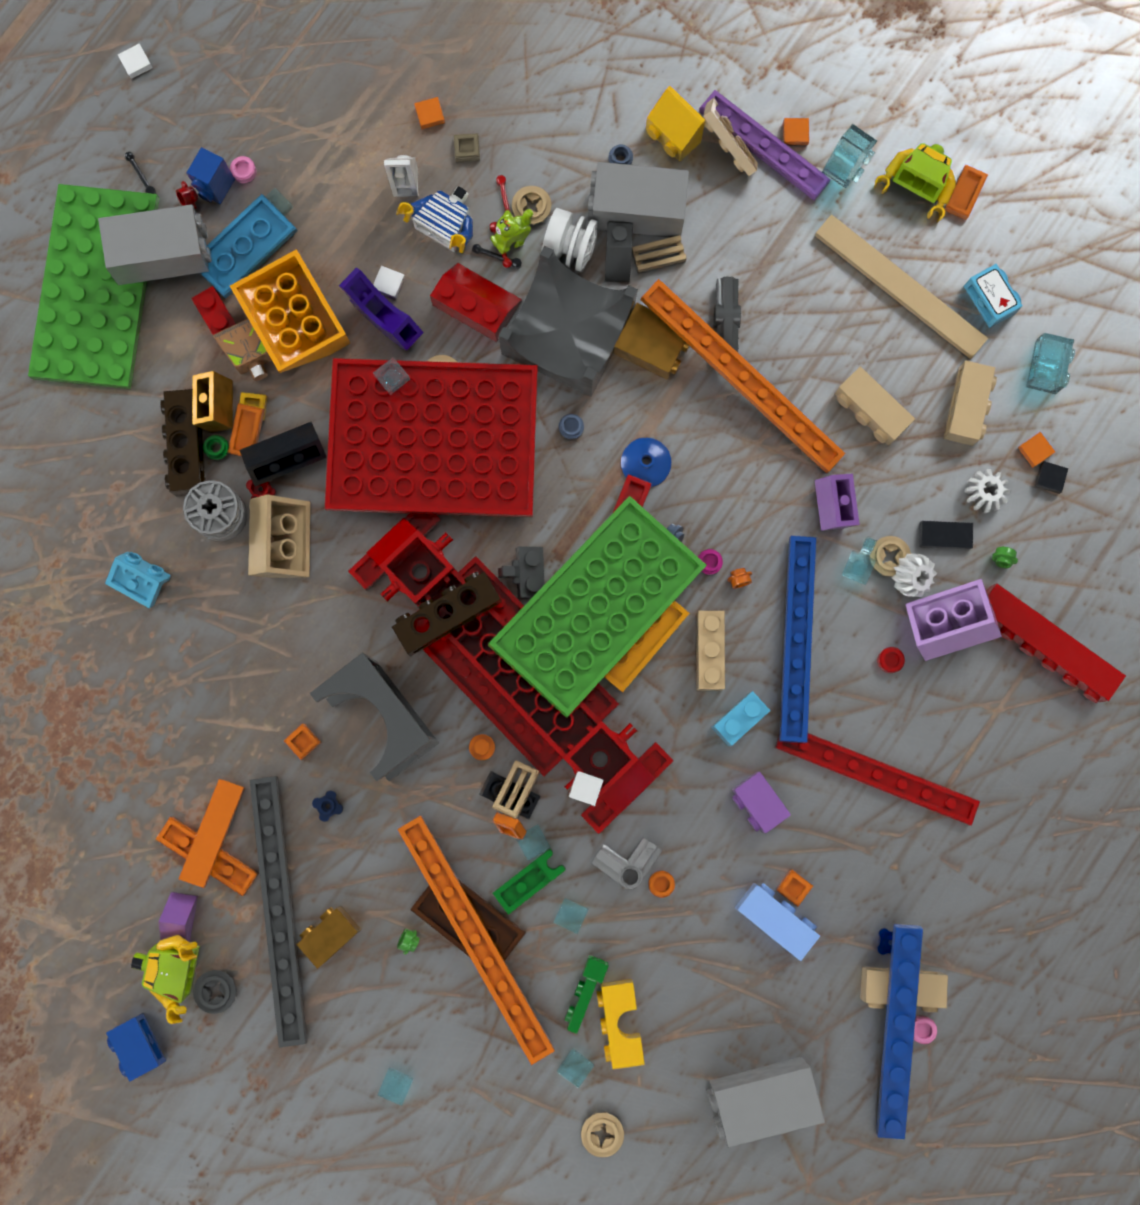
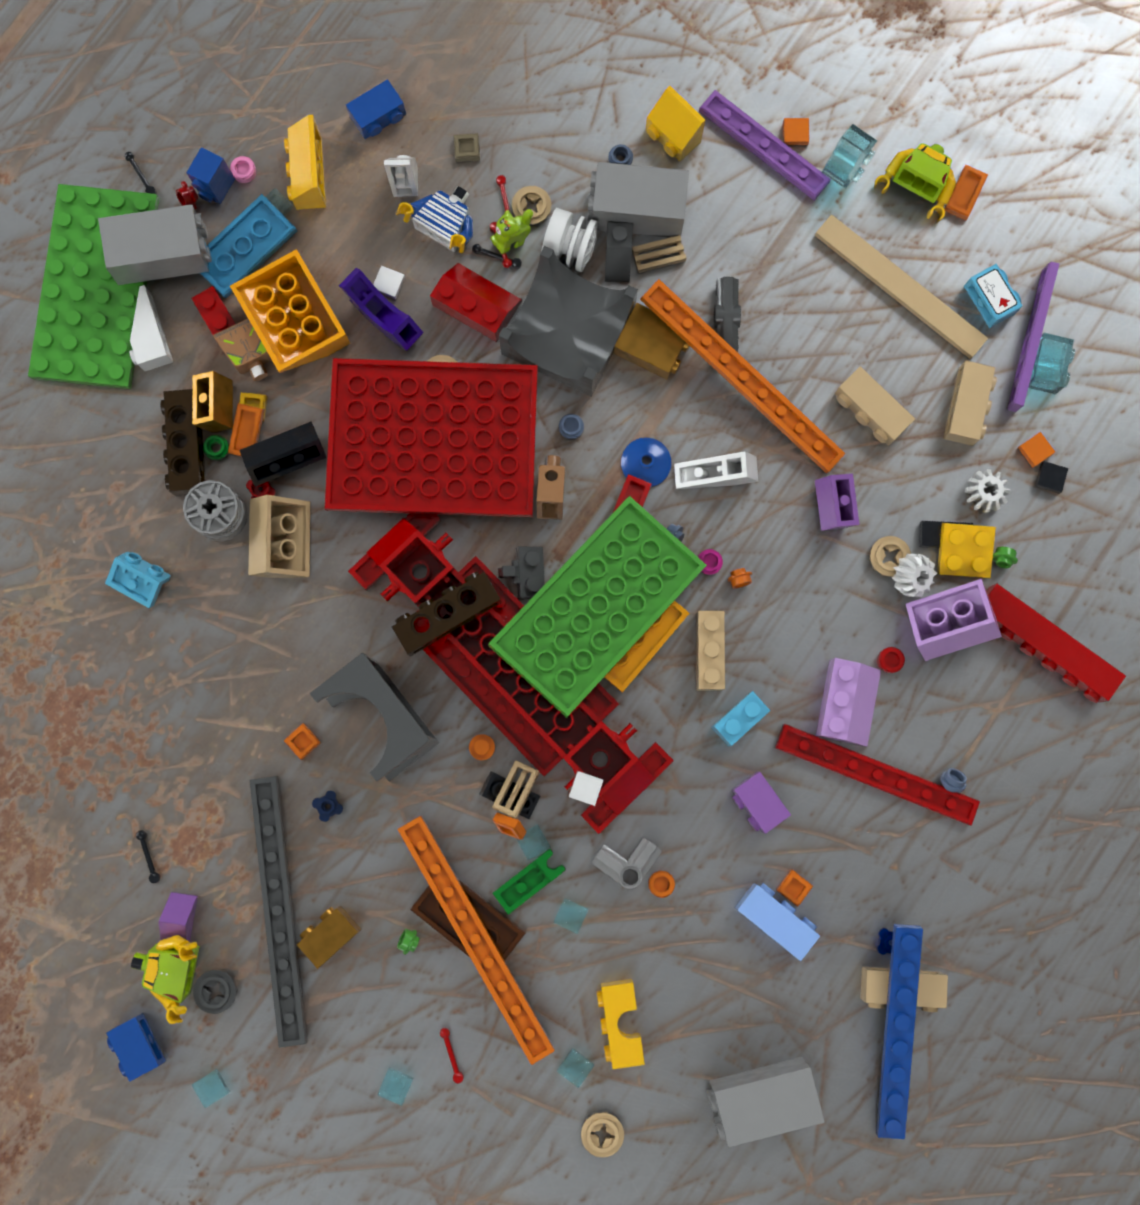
white tile [118,44,153,79] -> none
orange tile [156,817,259,896] -> none
orange tile [179,779,245,889] -> none
clear light blue plate [373,357,410,395] -> none
orange tile [414,97,445,130] -> none
green plate [564,955,609,1034] -> none
tan wing [703,98,758,176] -> none
blue plate [779,536,816,743] -> none
clear light blue plate [842,537,877,585] -> none
bright pink tile [914,1015,937,1044] -> none
none -> white slope [129,285,173,371]
none -> black hinge [136,830,161,884]
none -> clear light blue tile [192,1068,230,1108]
none -> yellow slope [284,115,326,210]
none -> blue brick [346,79,406,139]
none -> red hinge [440,1028,464,1084]
none -> medium nougat torso [537,455,565,520]
none -> white slope [674,451,758,489]
none -> lavender slope [815,658,881,747]
none -> yellow plate [937,523,996,578]
none -> sand blue plate [940,768,967,793]
none -> medium lavender tile [1007,261,1059,412]

